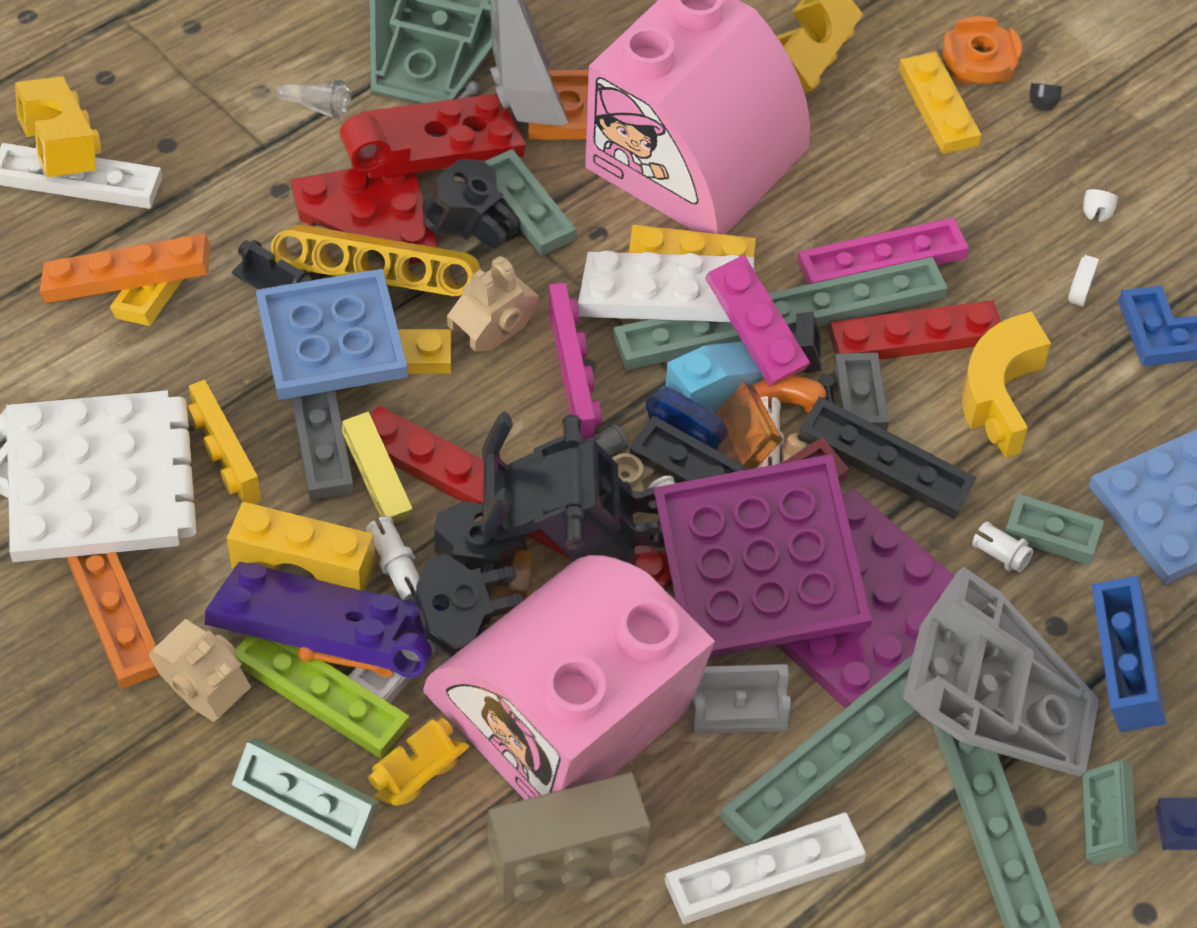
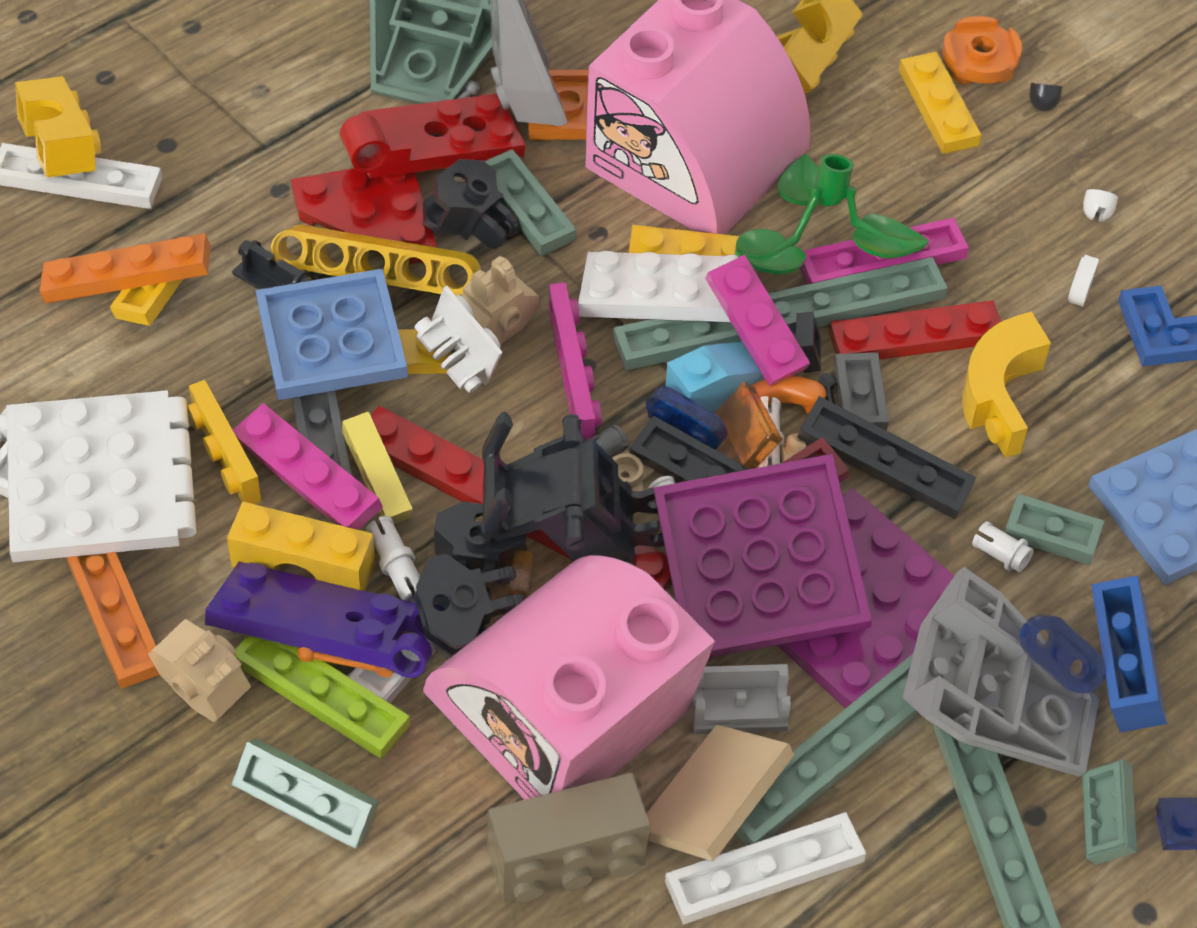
clear cone [276,79,351,119] -> none
yellow hinge [368,718,469,806] -> none
none -> dark pink plate [233,403,383,530]
none -> white hinge [414,286,503,393]
none -> tan tile [646,725,794,861]
none -> green plant [735,153,929,274]
none -> clear blue plate [1020,614,1105,694]

